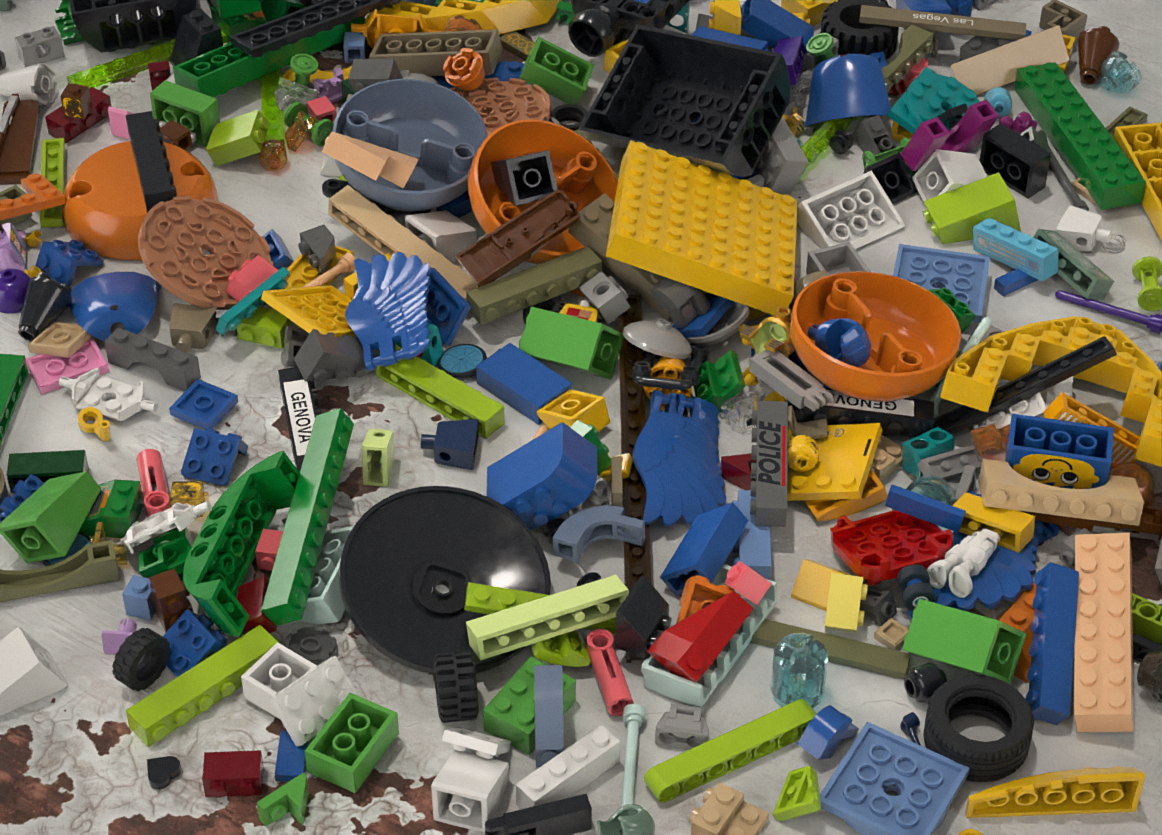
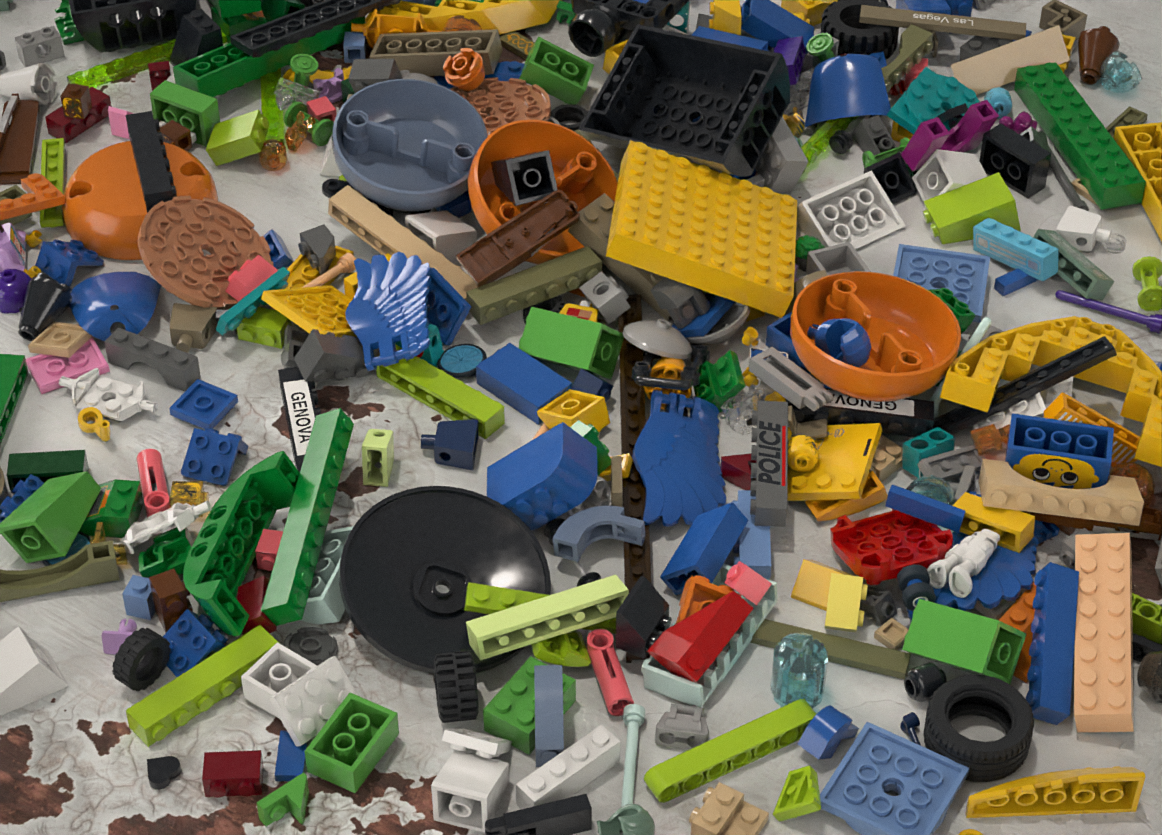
light nougat slope [321,132,419,188] -> none
piece [739,306,795,367] -> none
none -> dark blue brick [570,368,614,402]
none -> green piece [795,235,825,272]

